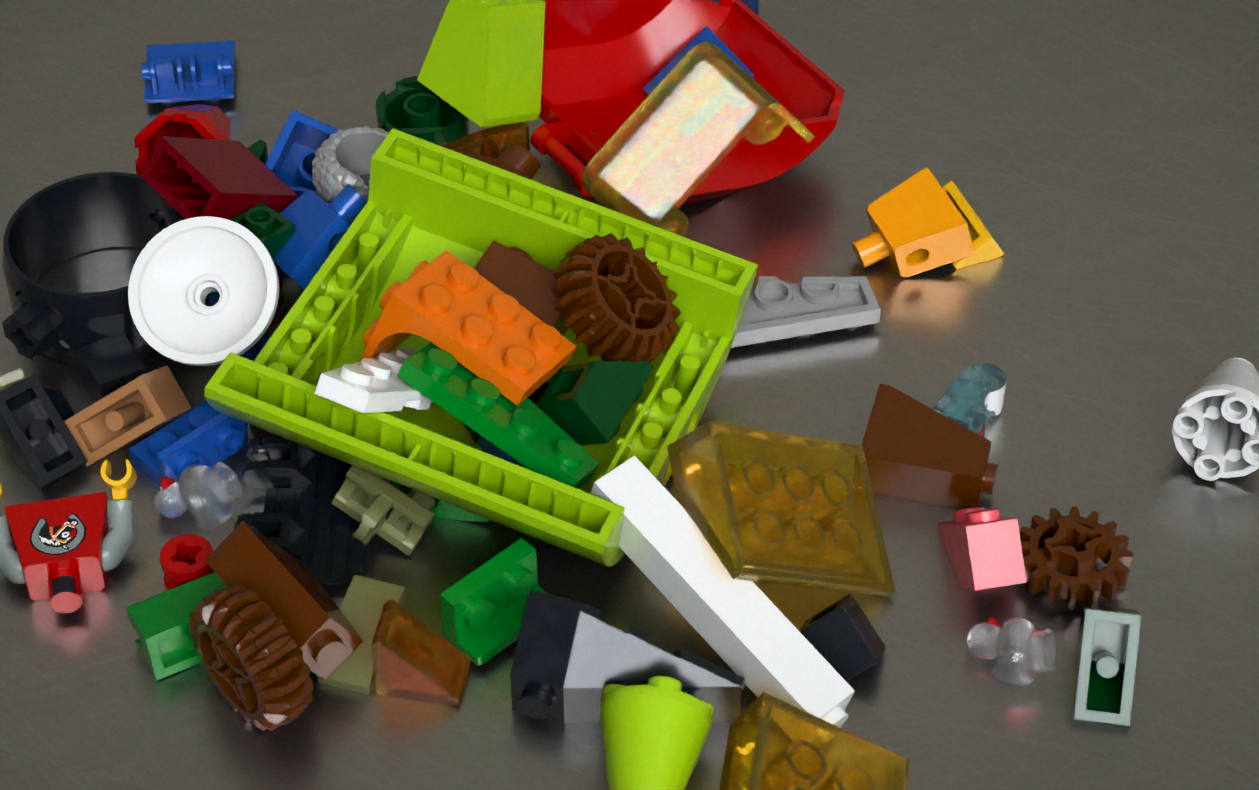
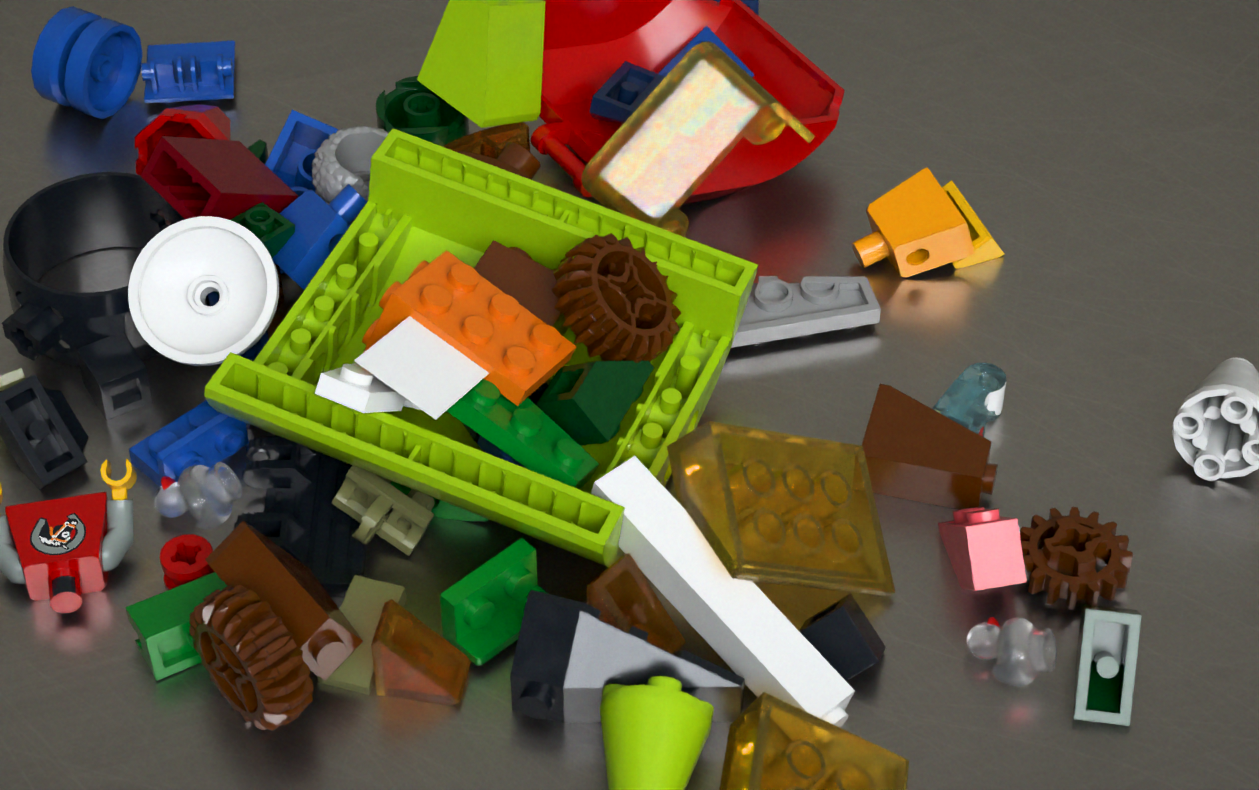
medium nougat slope [64,365,192,467] -> none
none -> blue wheel [31,6,143,119]
none -> white sticker [354,316,489,420]
none -> clear orange slope [587,553,686,654]
none -> dark blue slope [589,61,672,143]

